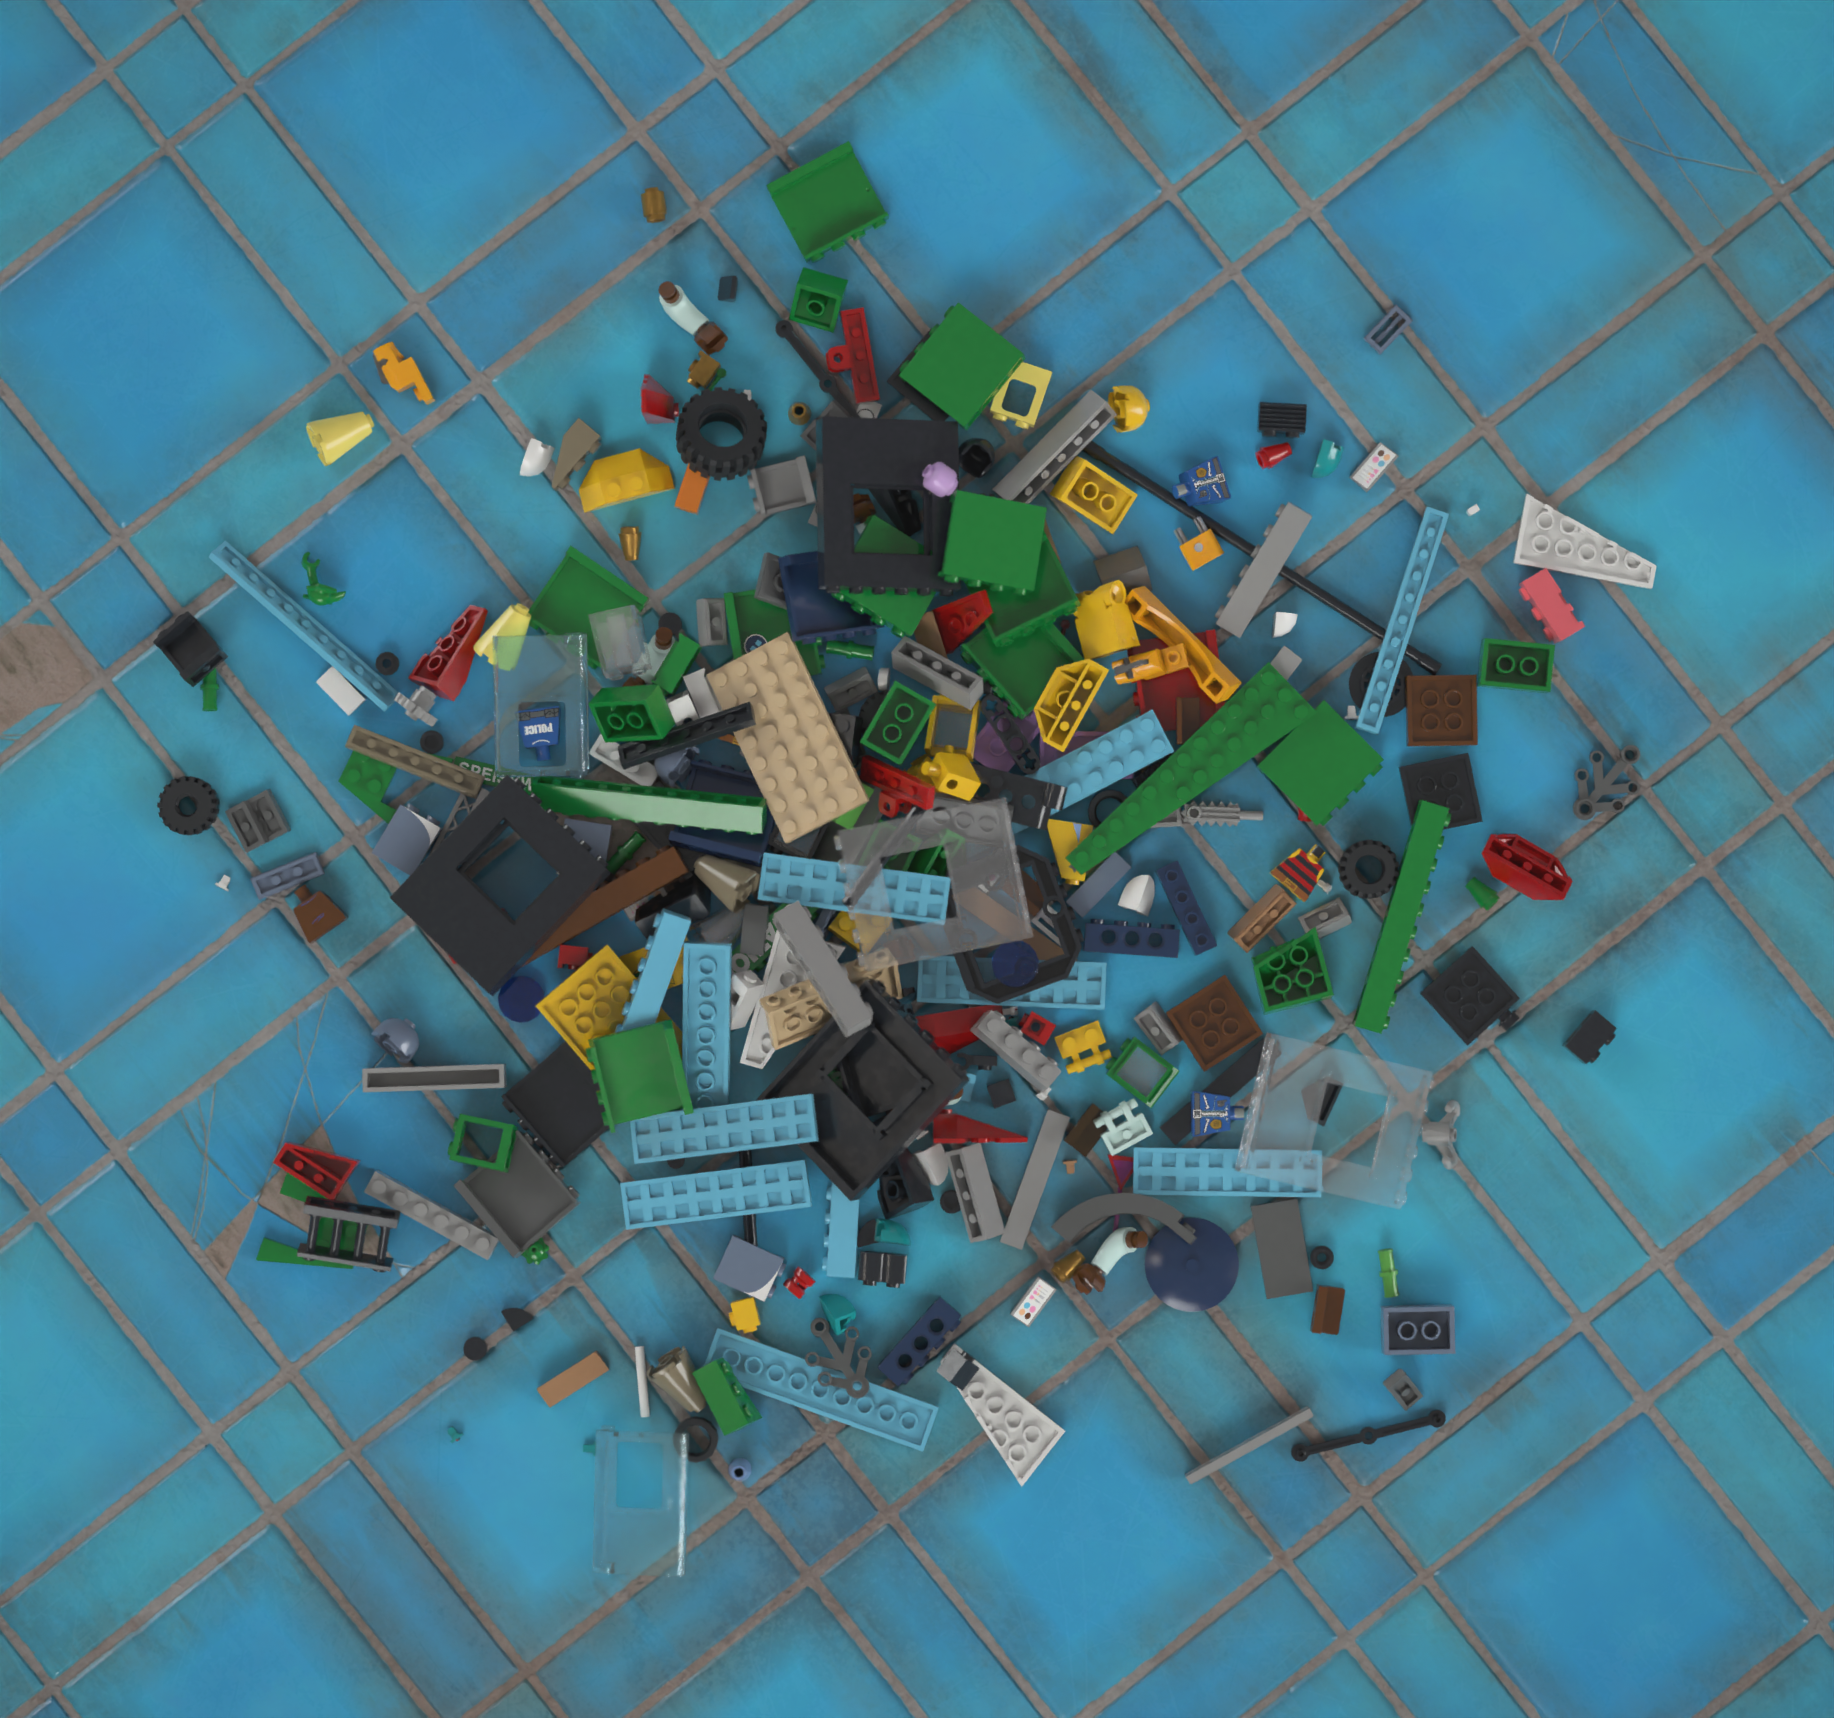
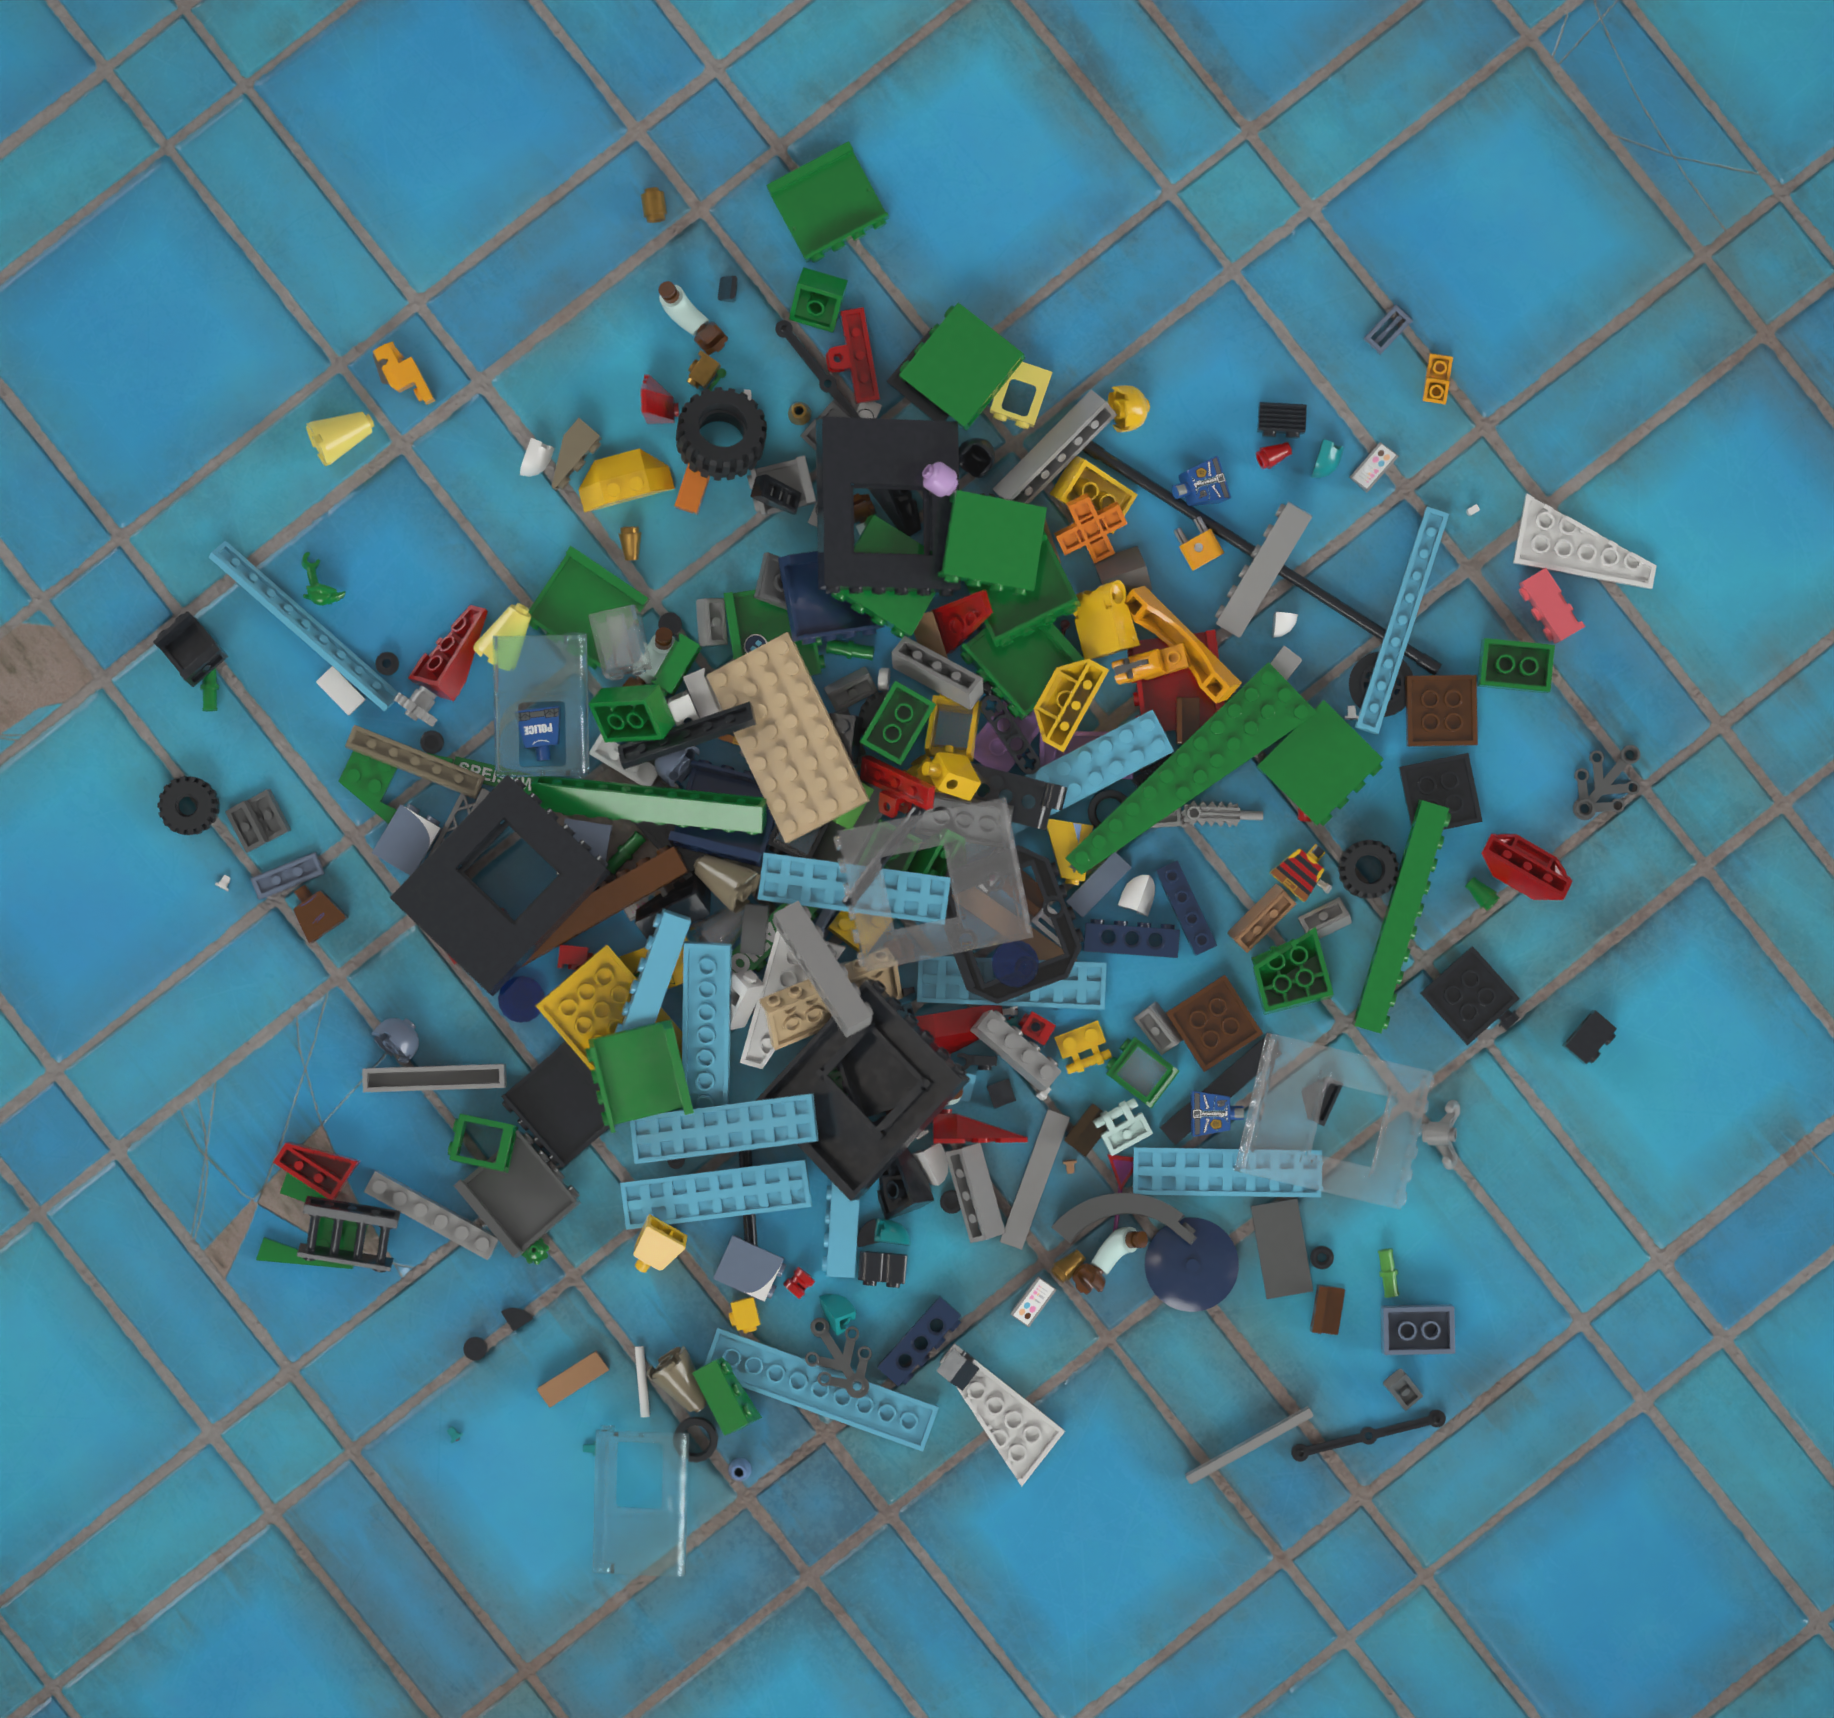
none -> yellow torso [633,1214,687,1273]
none -> black slope [750,474,802,515]
none -> orange plate [1054,493,1128,564]
none -> light orange slope [1422,353,1453,405]

